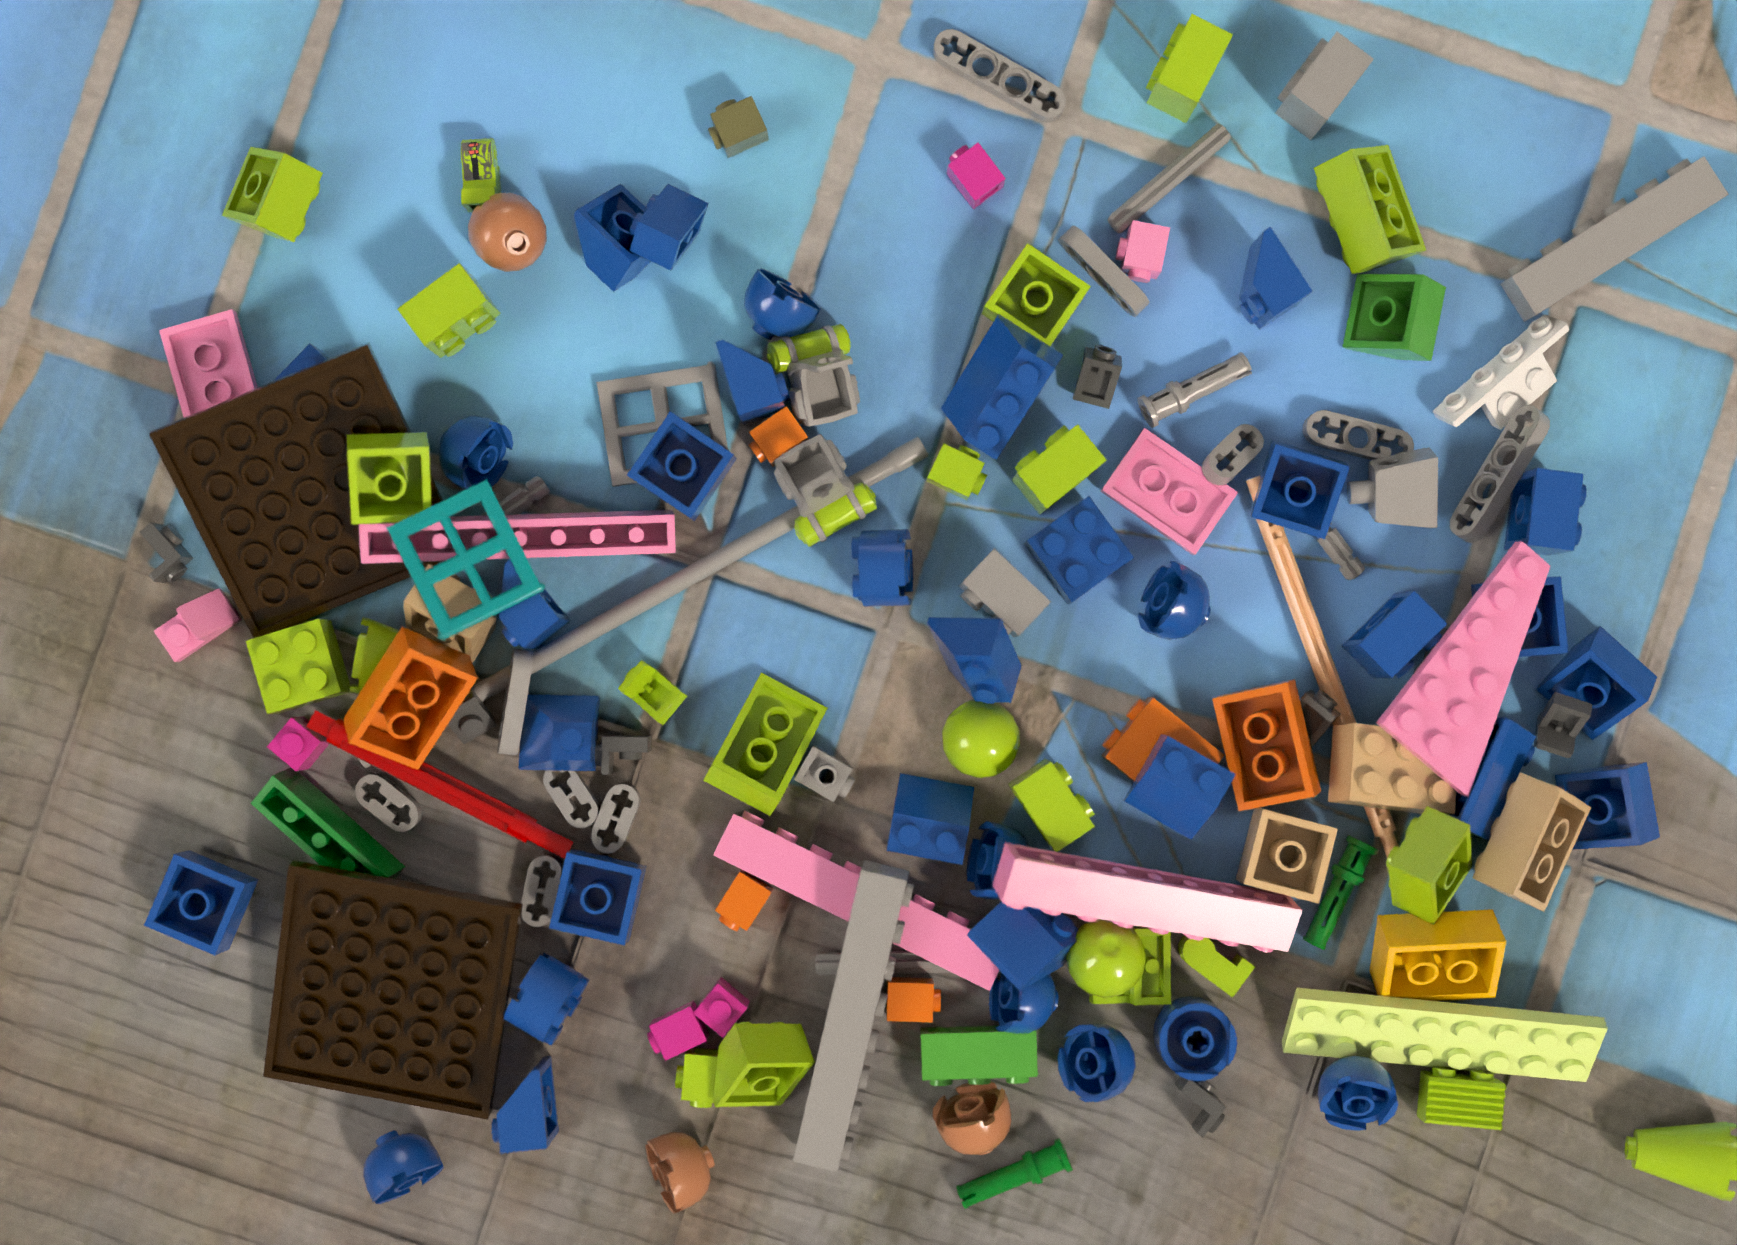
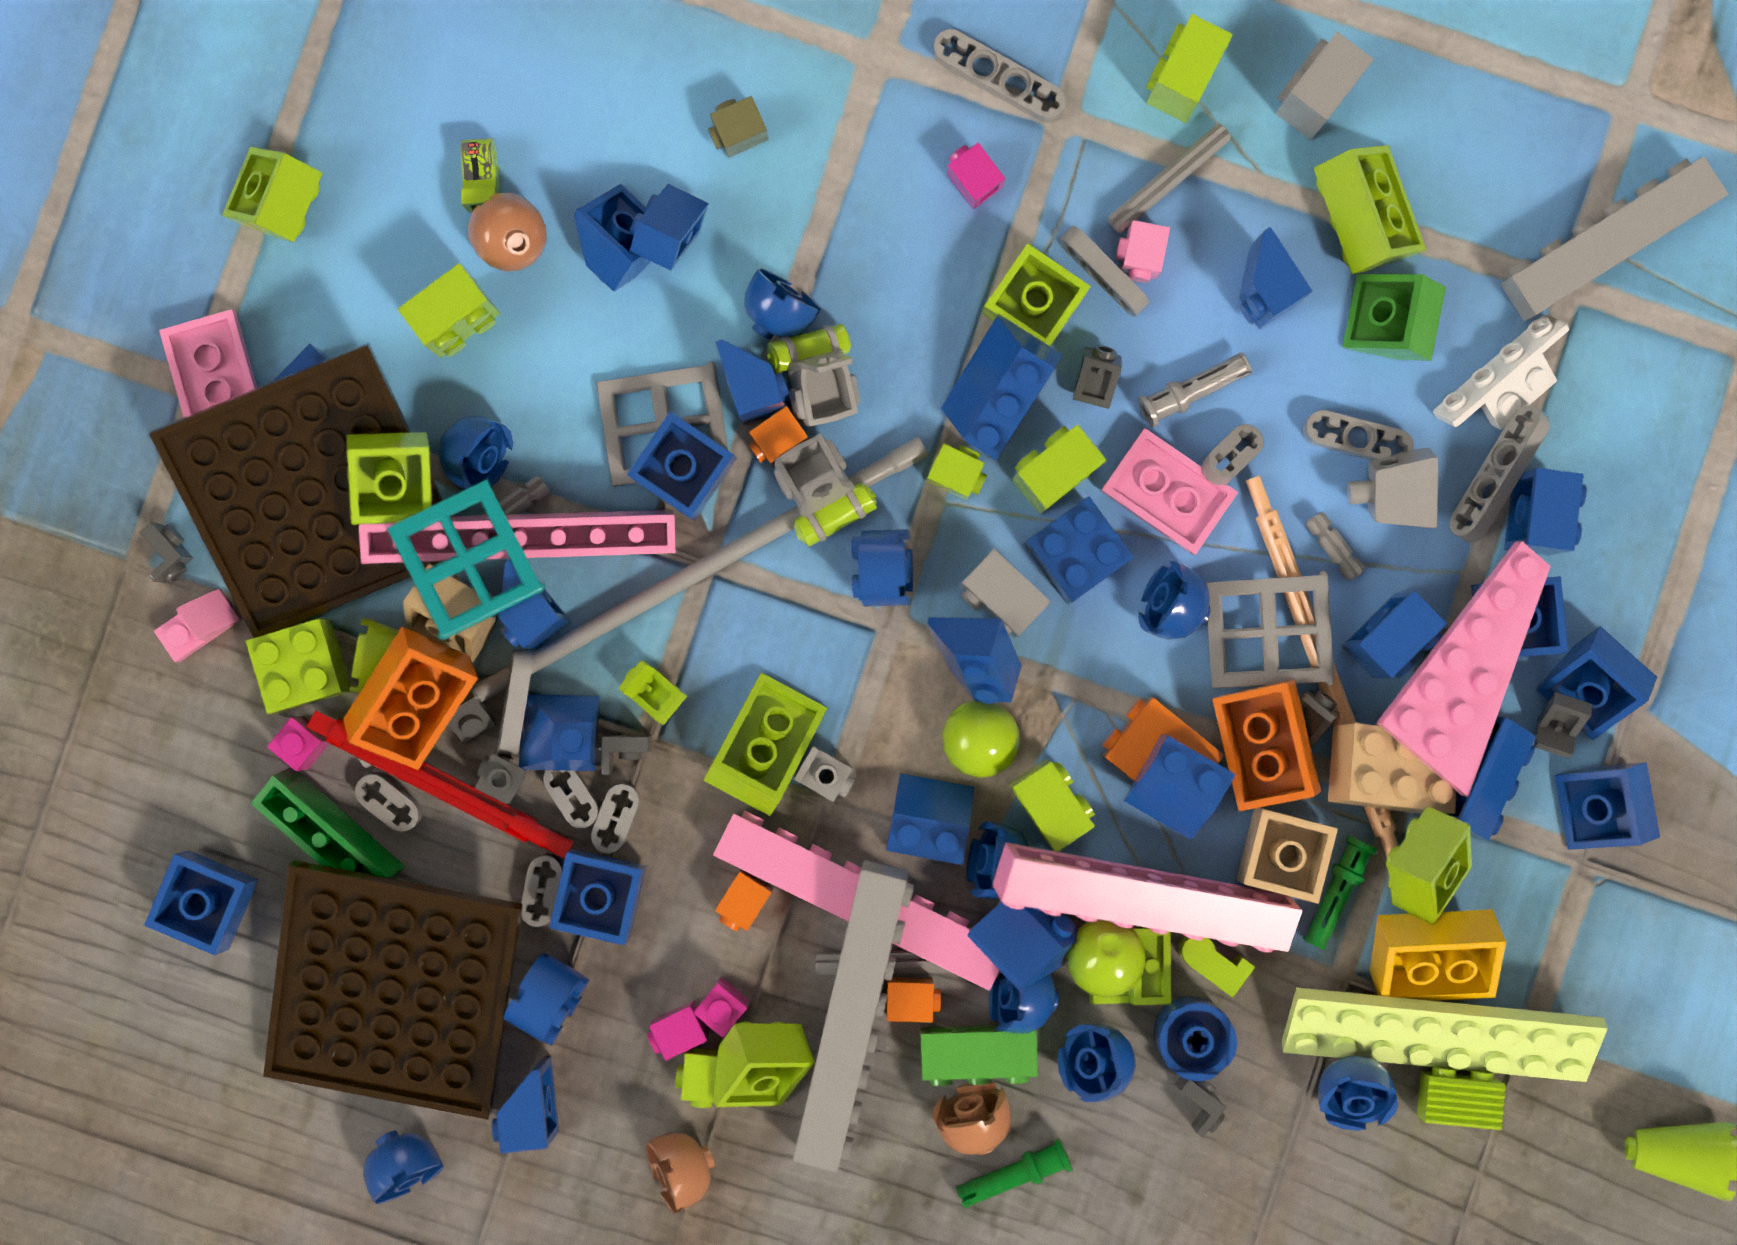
blue slope [1251,440,1350,539] -> none
tan brick [1472,773,1591,912] -> none
none -> dark grey bracket [475,753,526,804]
none -> light grey window [1206,571,1334,688]

